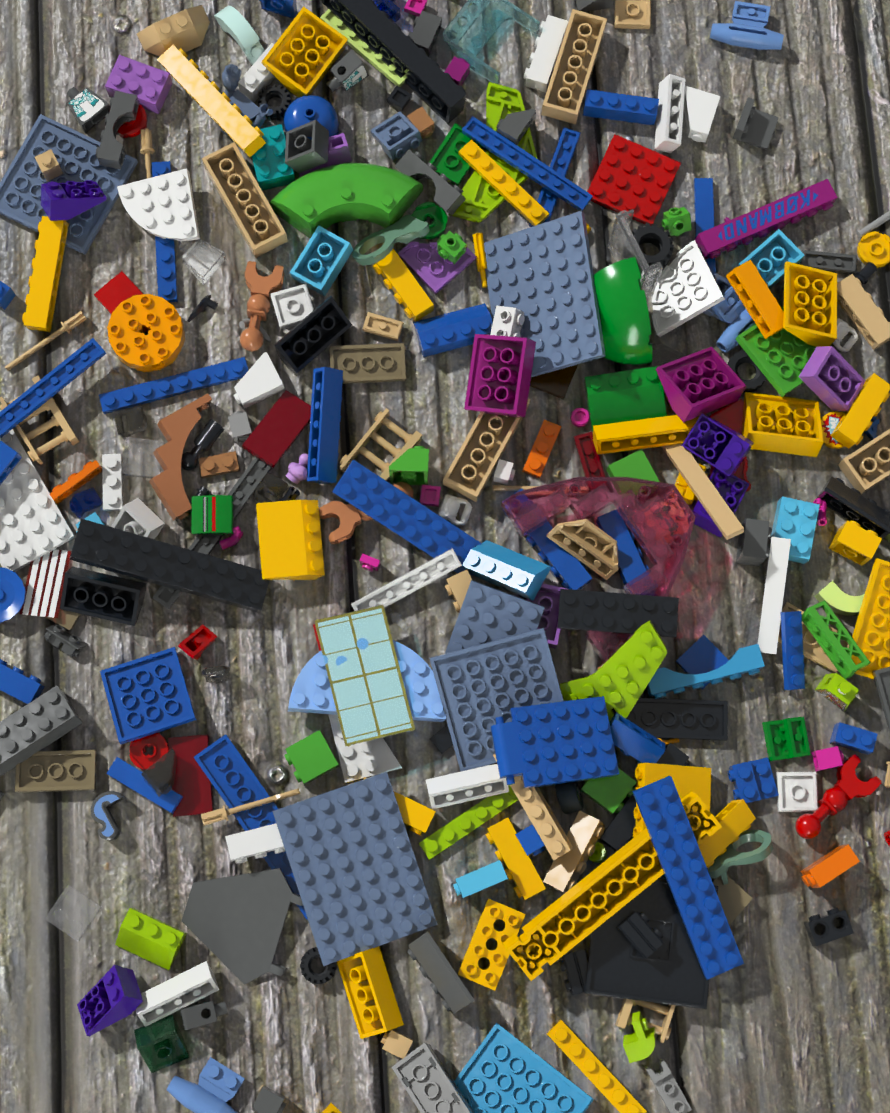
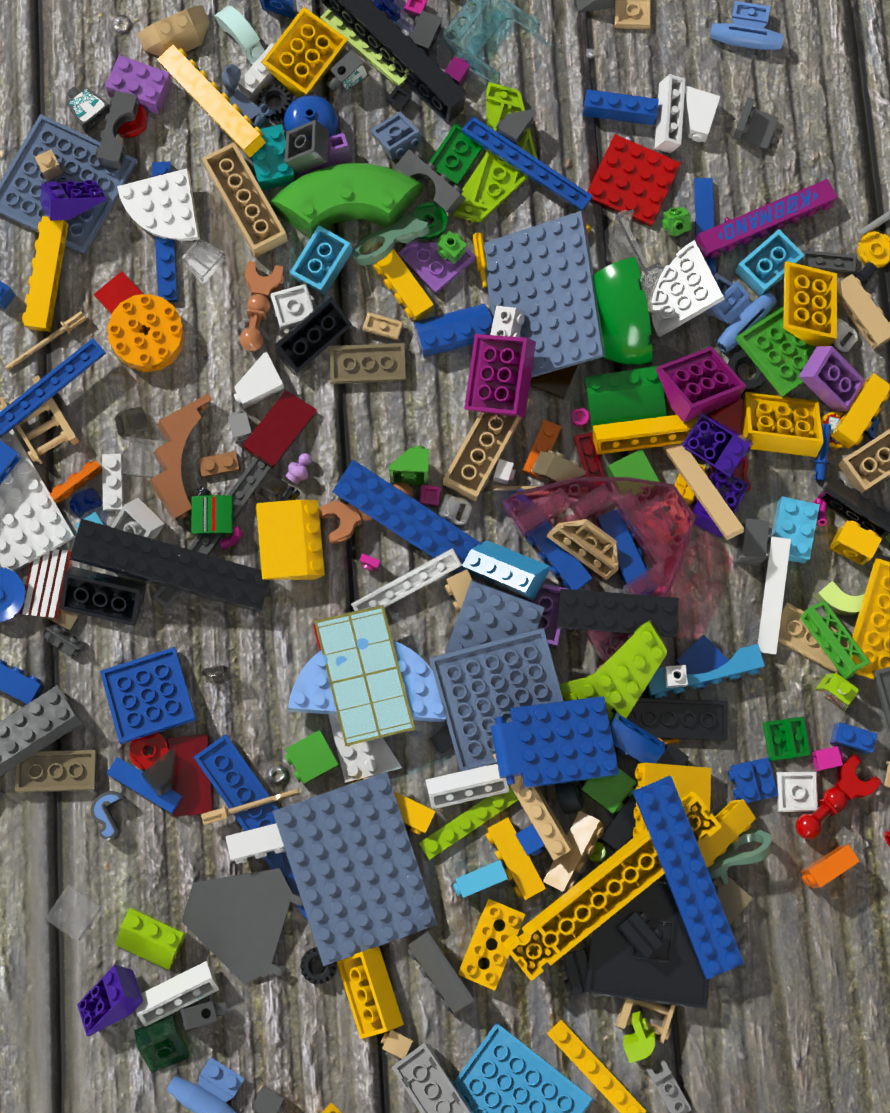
blue plate [99,357,248,414] -> none
tan piece [140,128,155,179] -> none
red slope [178,625,217,660] -> none
black piece [181,419,225,470] -> none
black bar [187,295,218,322] -> none
blue brick [307,367,343,484] -> none
tan fence [339,408,422,482] -> none
medium nougat brick [407,107,434,139] -> none
yellow plate [458,139,549,226] -> none
white brick [523,15,568,93] -> none
blue tile [529,127,581,227] -> none
tan brick [541,9,607,125] -> none
black tyre [625,223,674,275] -> none
light orange brick [726,260,784,339] -> none
blue plate [780,611,805,690] -> none
black brick [804,907,854,946] -> none
none -> dark tan slope [531,450,587,483]
none -> white plate [664,665,688,688]
none -> blue axle [814,424,831,481]

